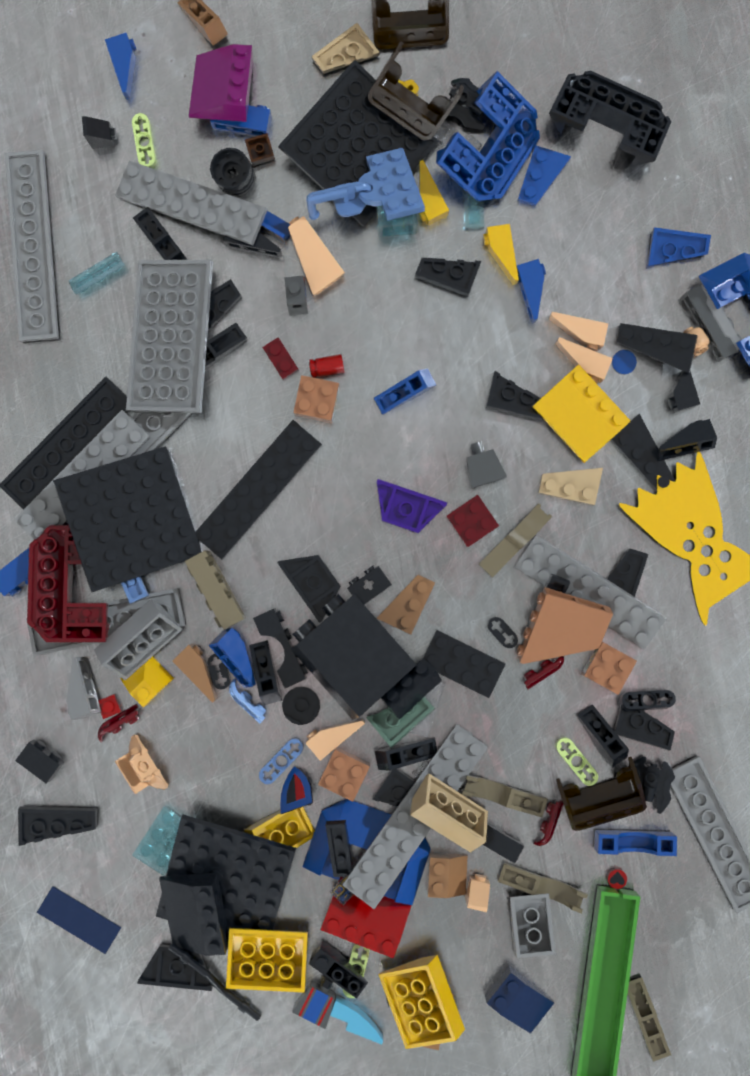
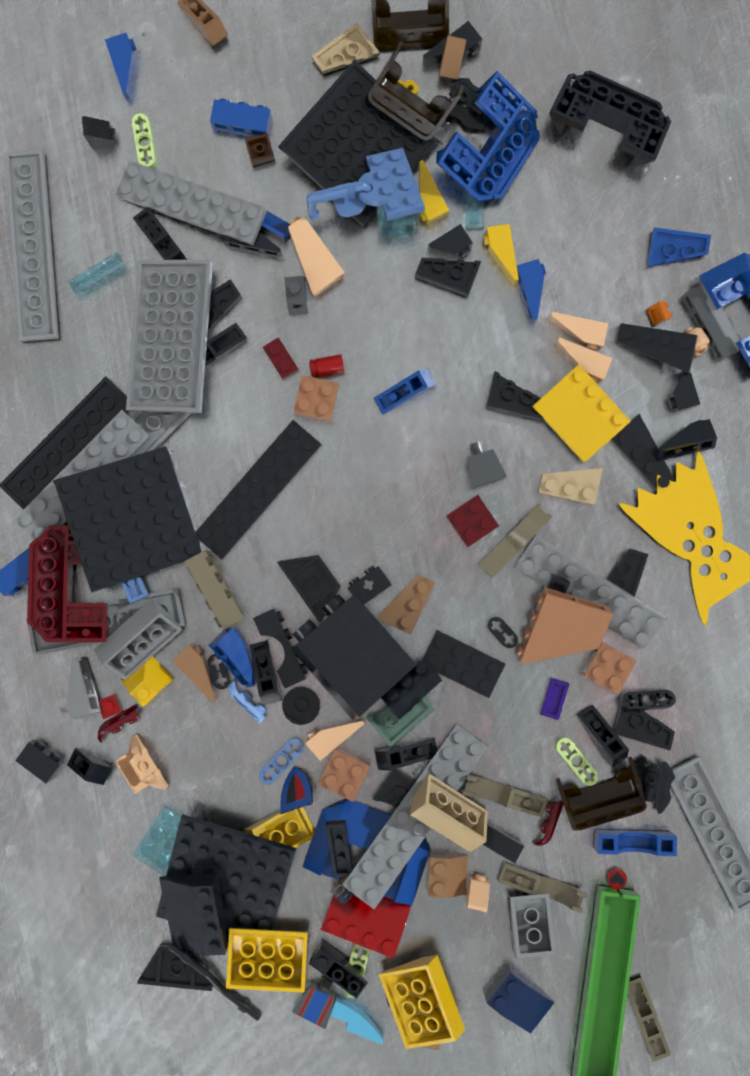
black wing [18,806,97,846] -> none
dark blue sticker [36,886,121,954] -> none
magenta slope [189,44,253,122] -> none
black wheel [210,148,255,196] -> none
dark purple wing [377,479,448,533] -> none
blue wing [517,145,571,206] -> none
dark red piece [524,656,564,690] -> none
blue sticker [612,350,637,374] -> none
none -> black slope [67,748,112,785]
none -> black slope [423,21,482,66]
none -> black slope [428,224,473,258]
none -> medium nougat tile [438,35,467,80]
none -> dark purple tile [539,677,570,720]
none -> orange tile [647,300,673,326]

